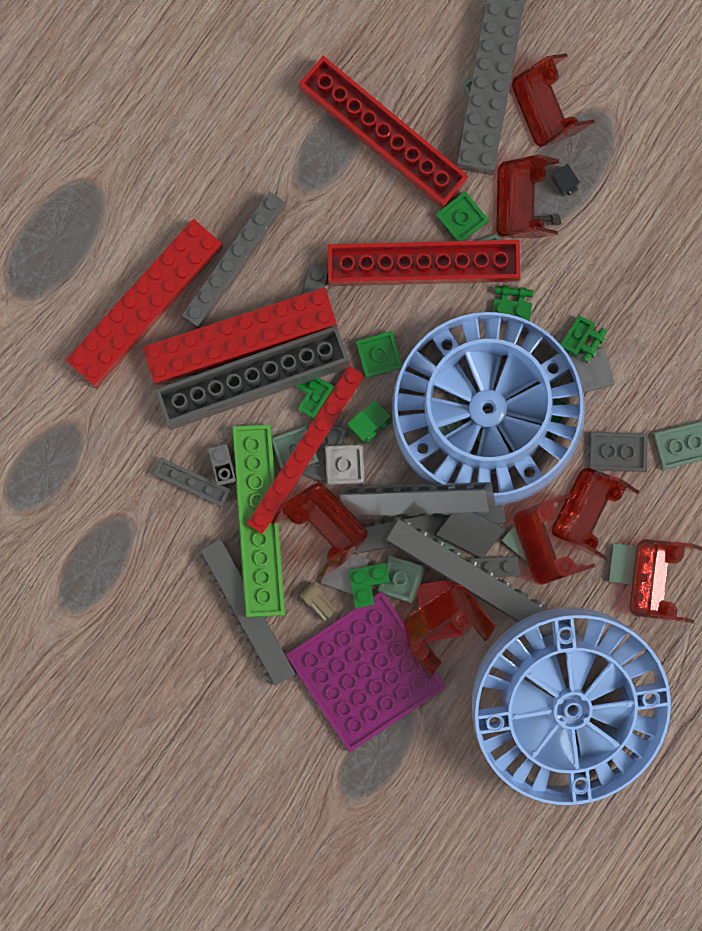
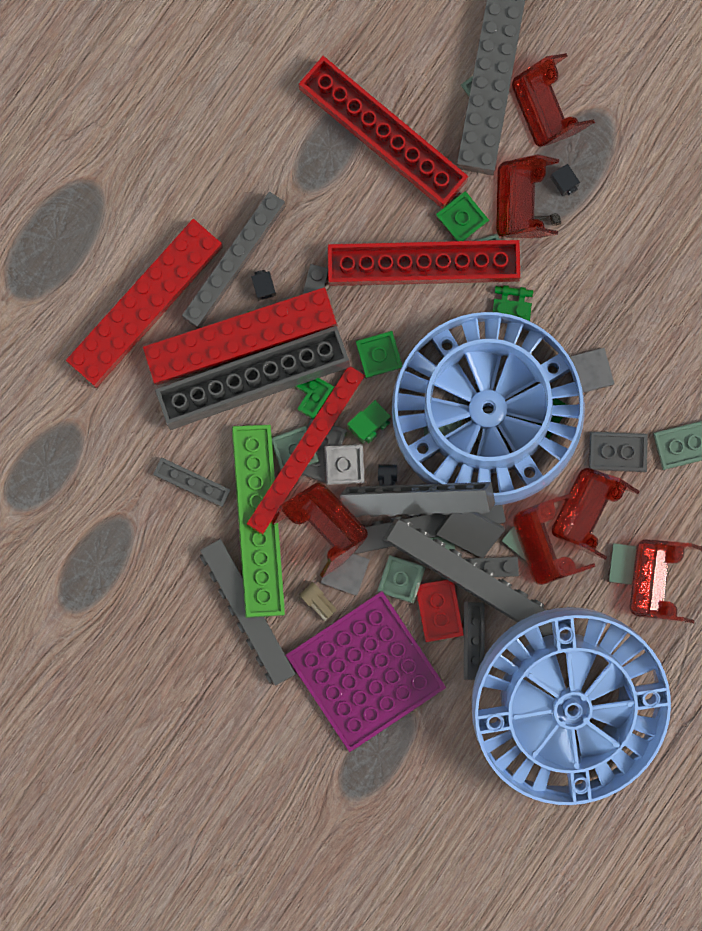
flat silver slope [208,444,236,486] -> none
green plate [348,563,390,609] -> none
clear red windscreen [404,585,496,677] -> none
green plate [561,315,607,363] -> none
none -> black brick [251,270,276,301]
none -> black piece [378,464,397,486]
none -> dark grey plate [464,602,485,680]

